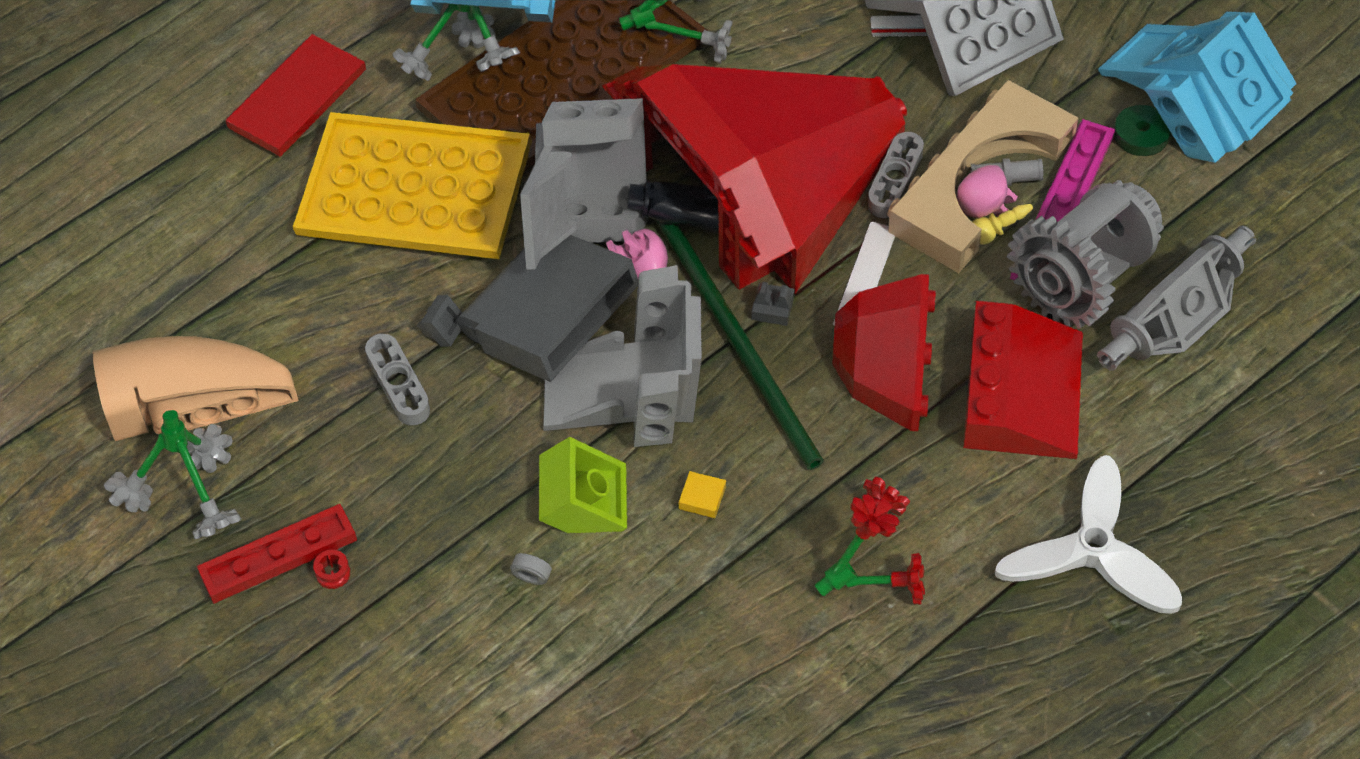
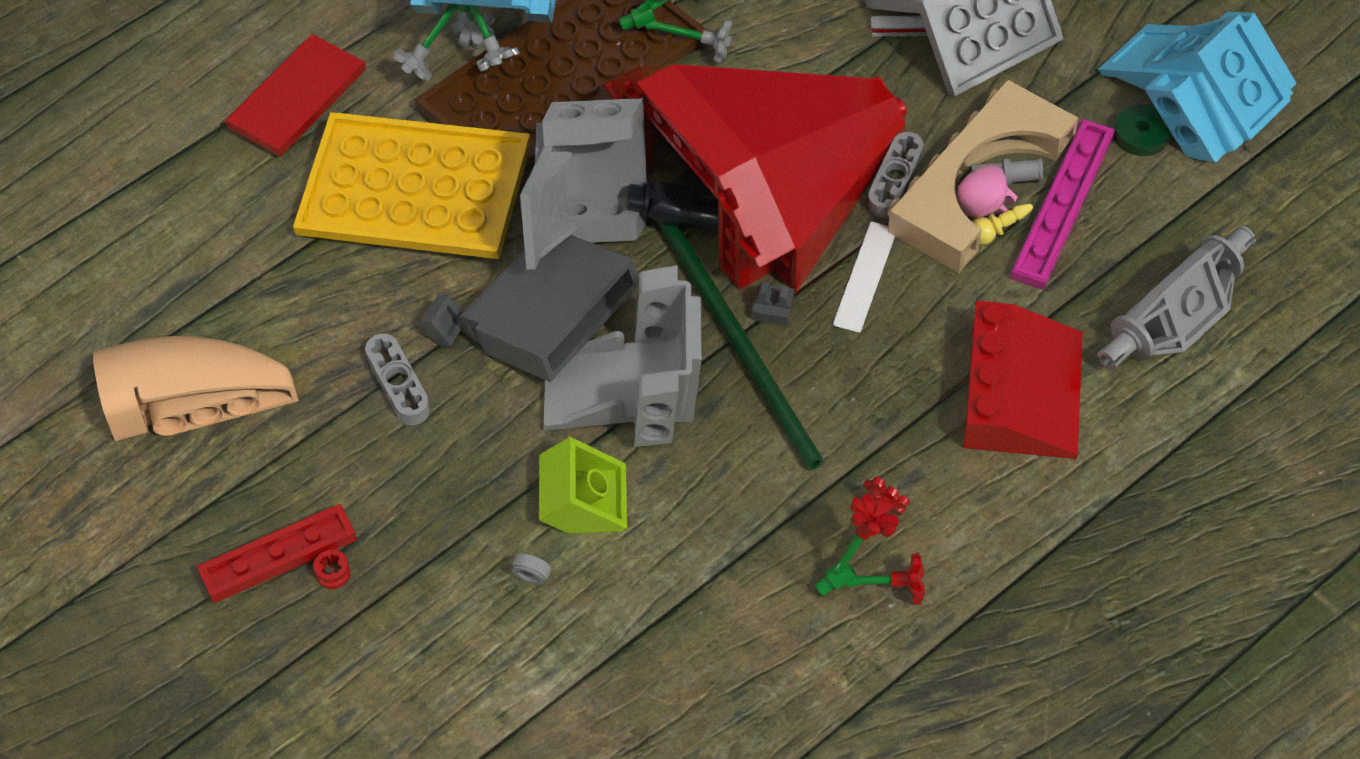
light grey plant [104,410,242,539] -> none
bright pink piece [606,228,668,279] -> none
yellow tile [678,471,726,518] -> none
red brick [832,274,936,431] -> none
white piece [995,455,1182,614] -> none
light grey piece [1007,180,1164,329] -> none

